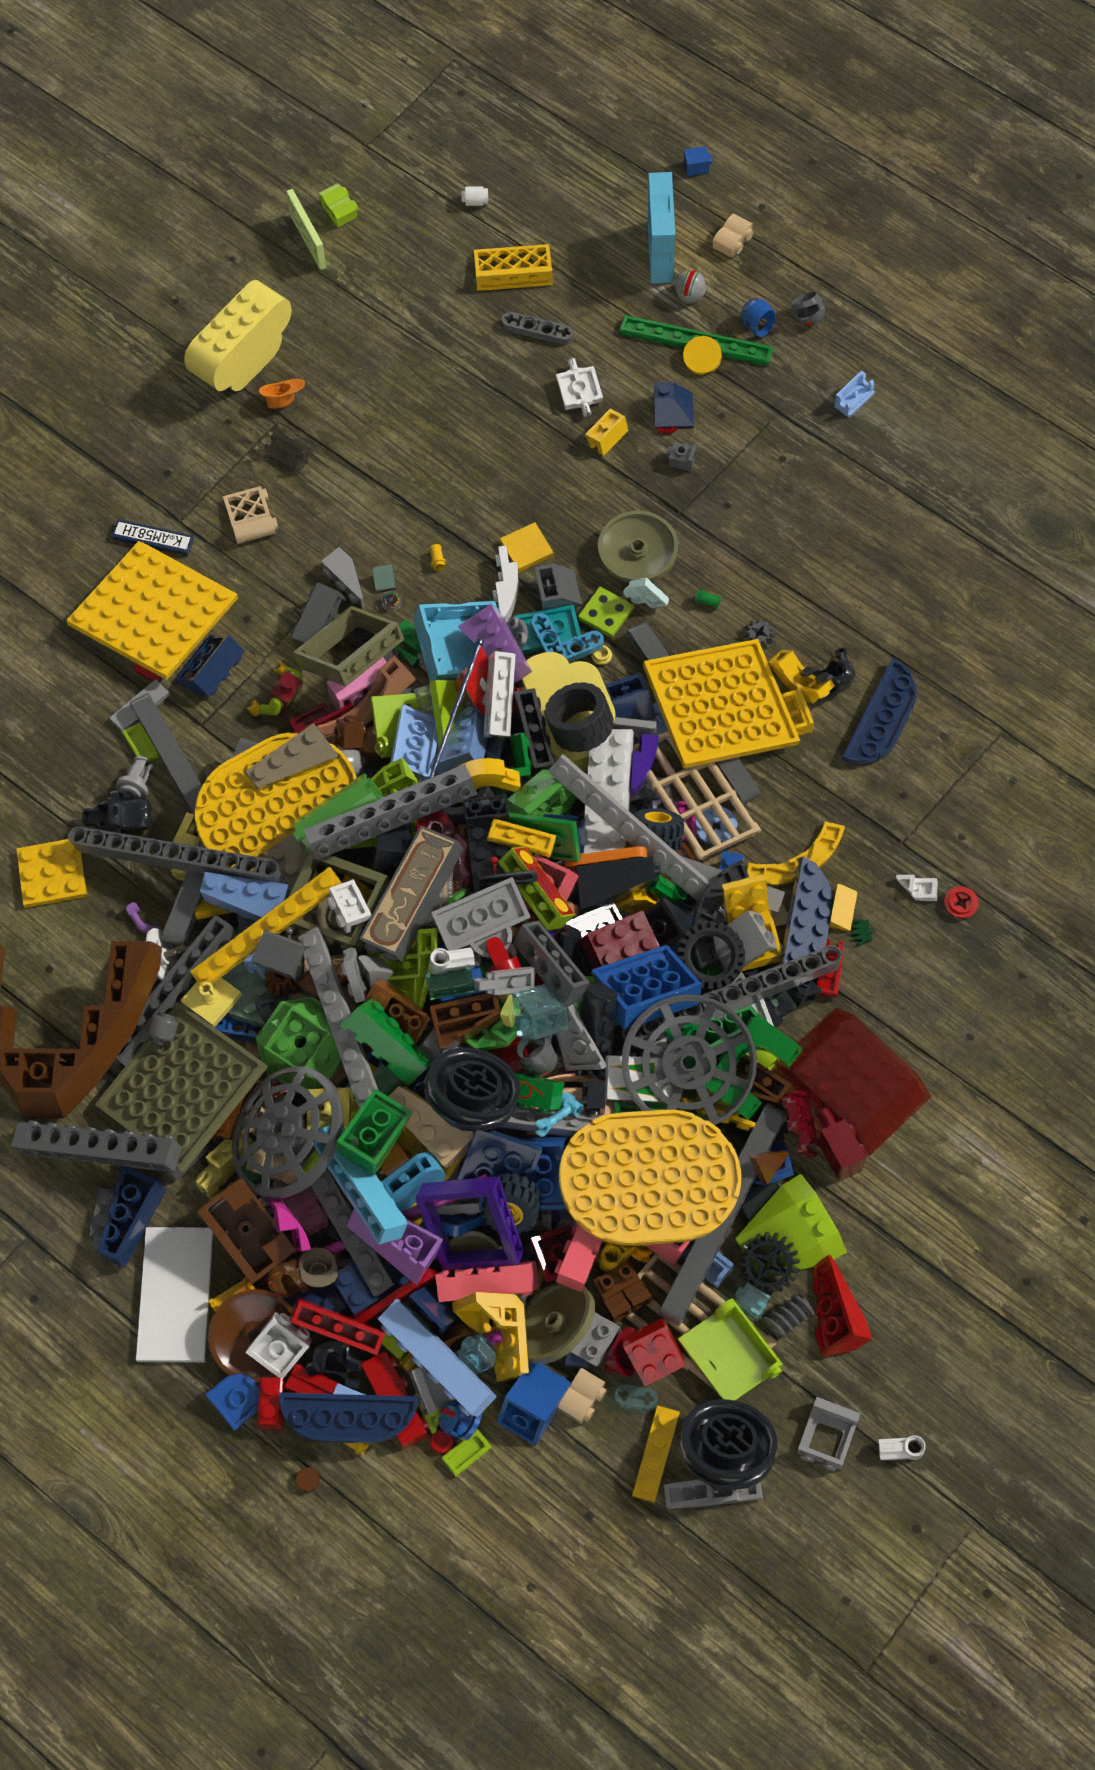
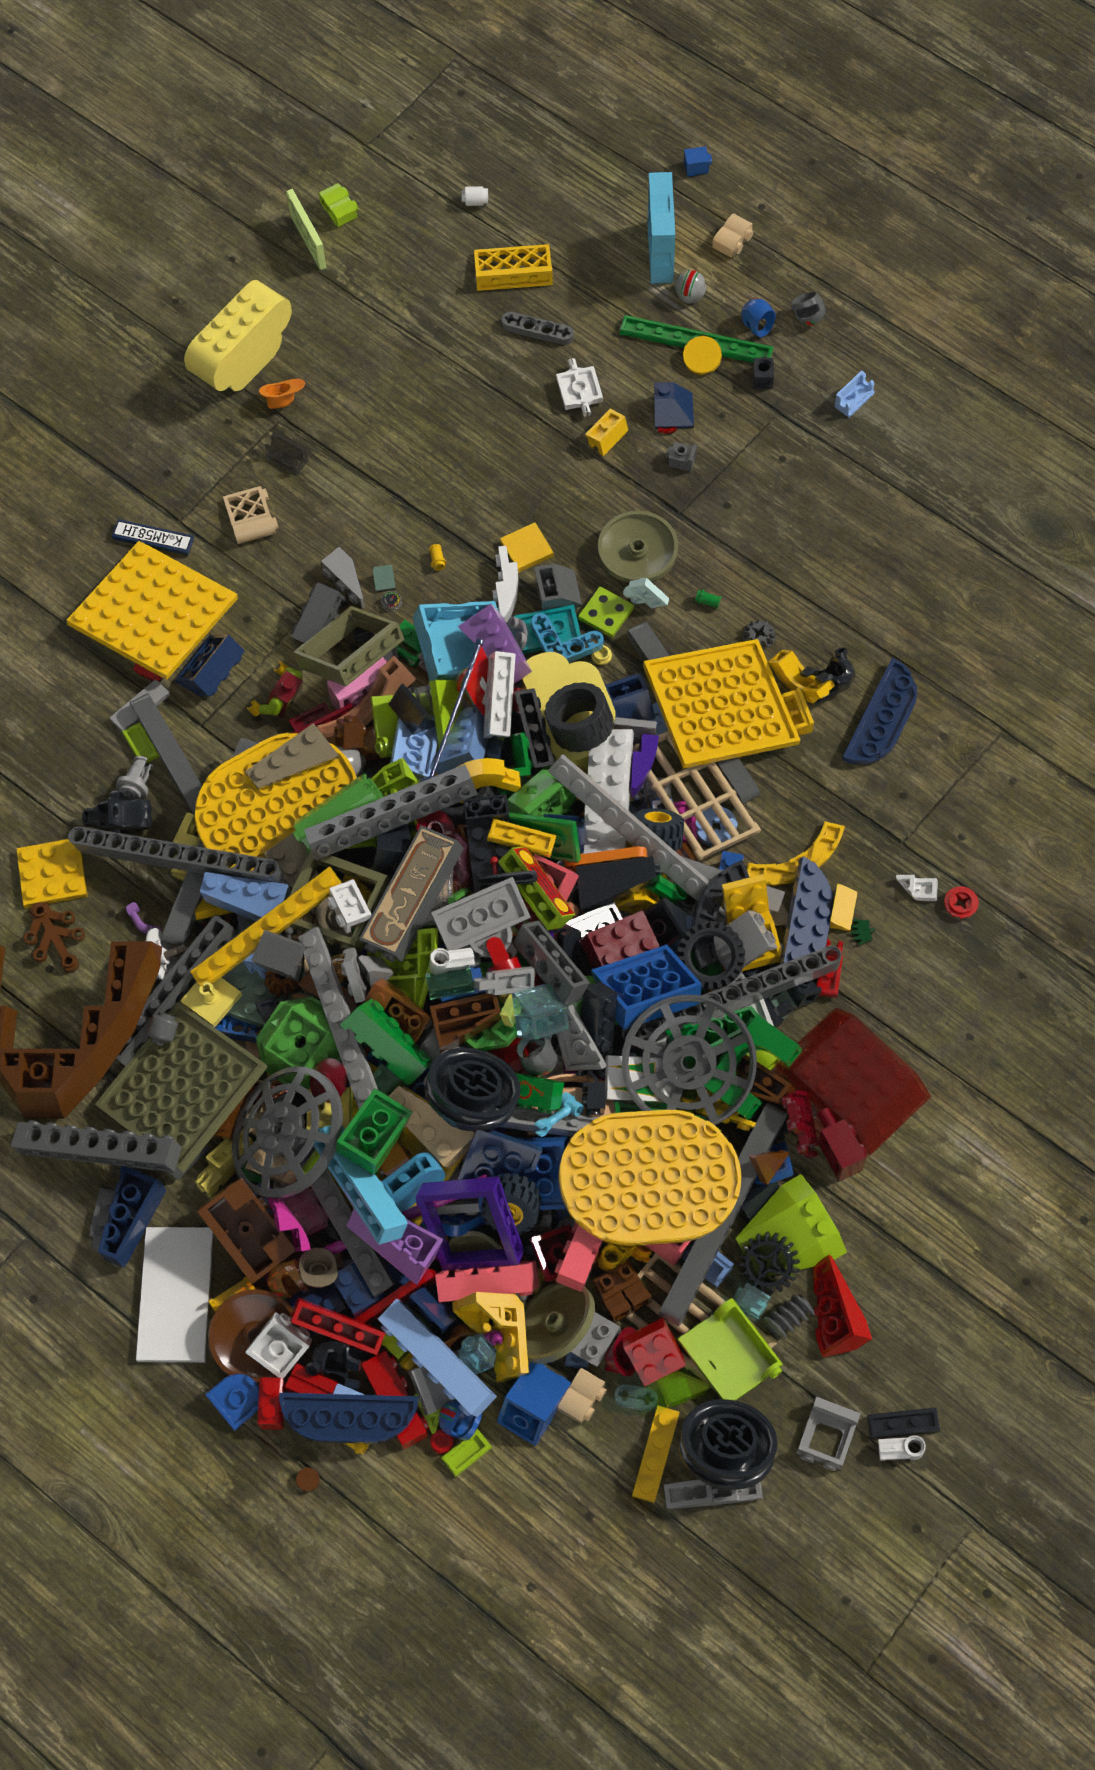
none -> reddish brown plant [24,902,85,973]
none -> dark red dish [309,1058,348,1103]
none -> black slope [388,683,436,735]
none -> clear neon green slope [656,1371,710,1409]
none -> black brick [753,357,774,389]
none -> black tile [867,1407,940,1439]

